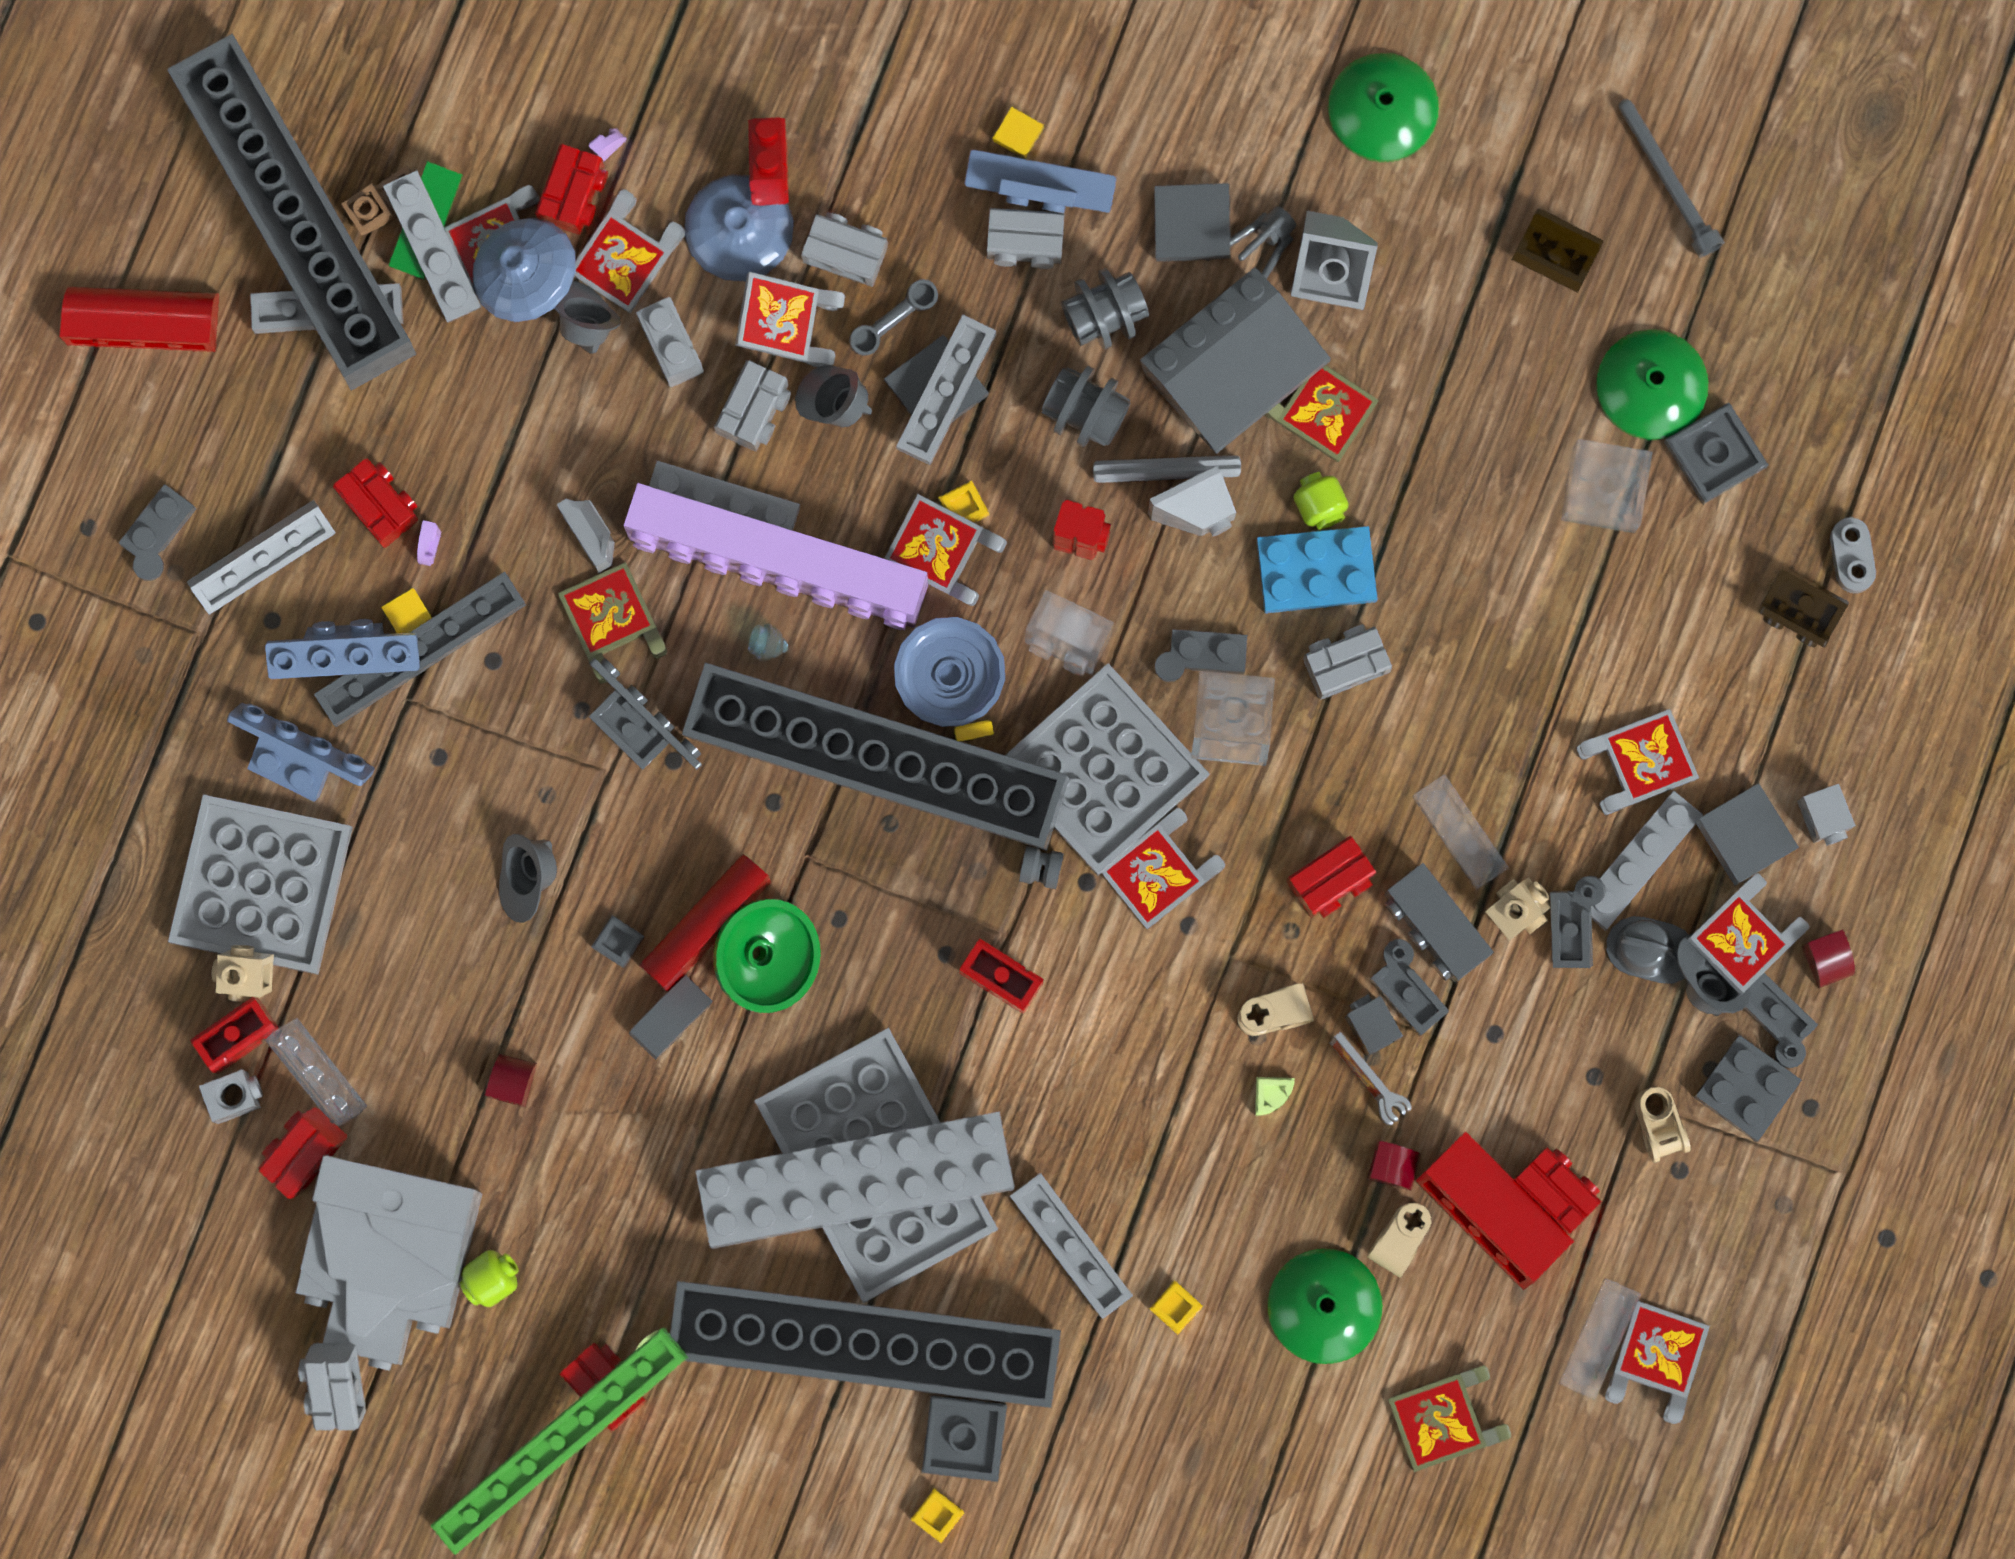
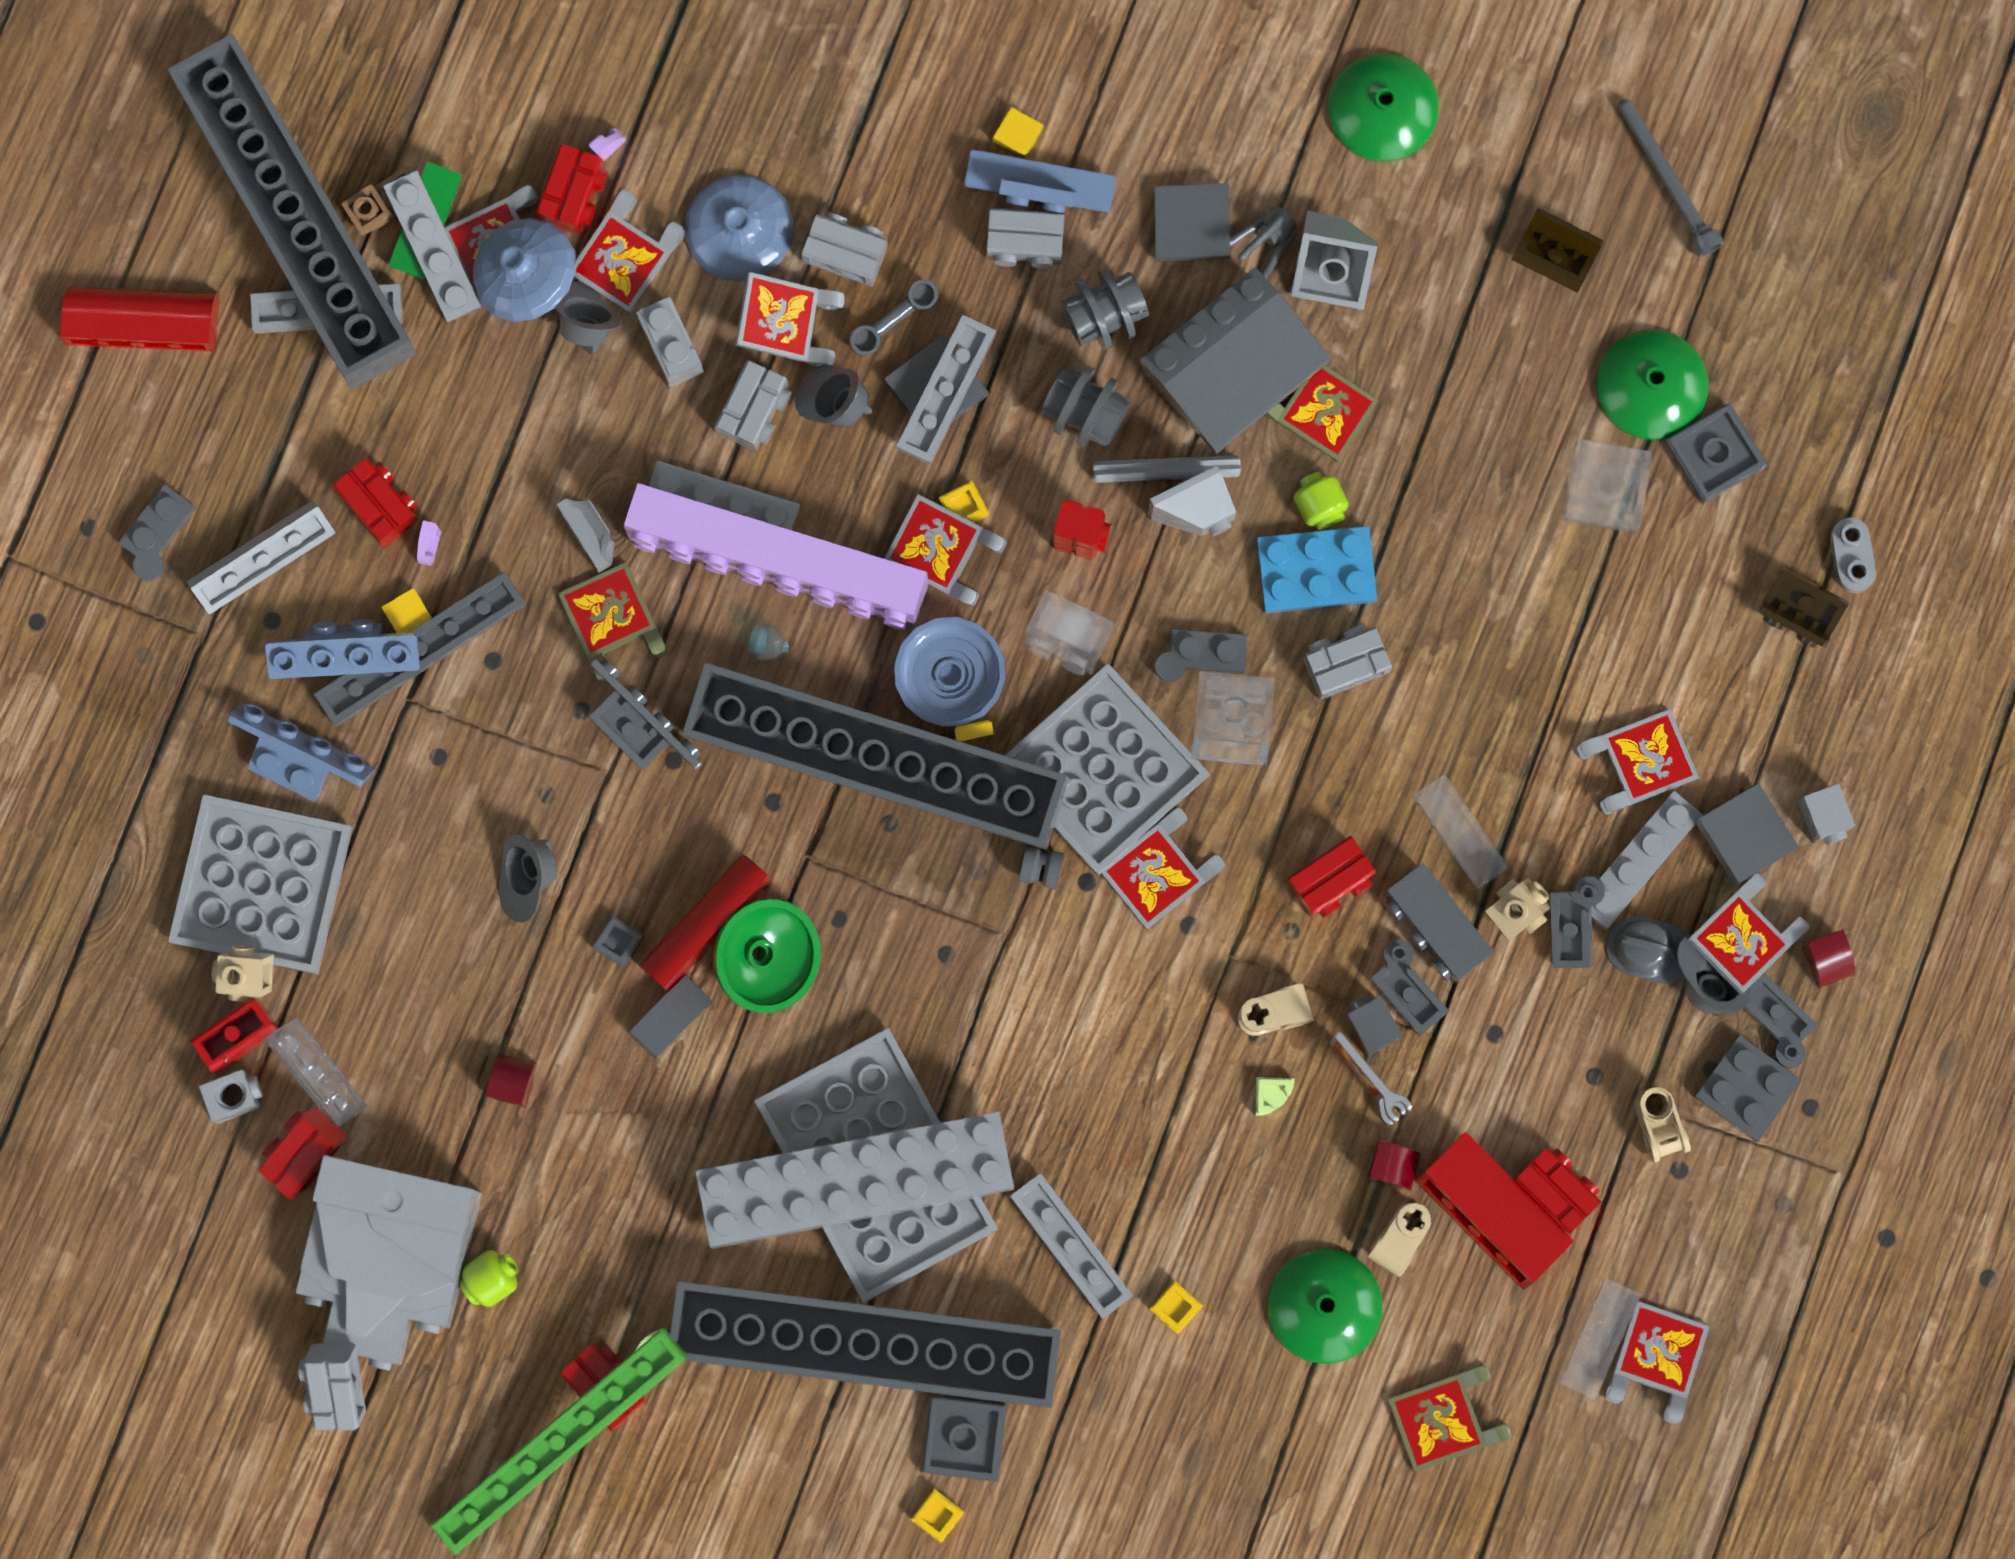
red brick [748,117,789,206] -> none
red brick [959,938,1044,1015] -> none

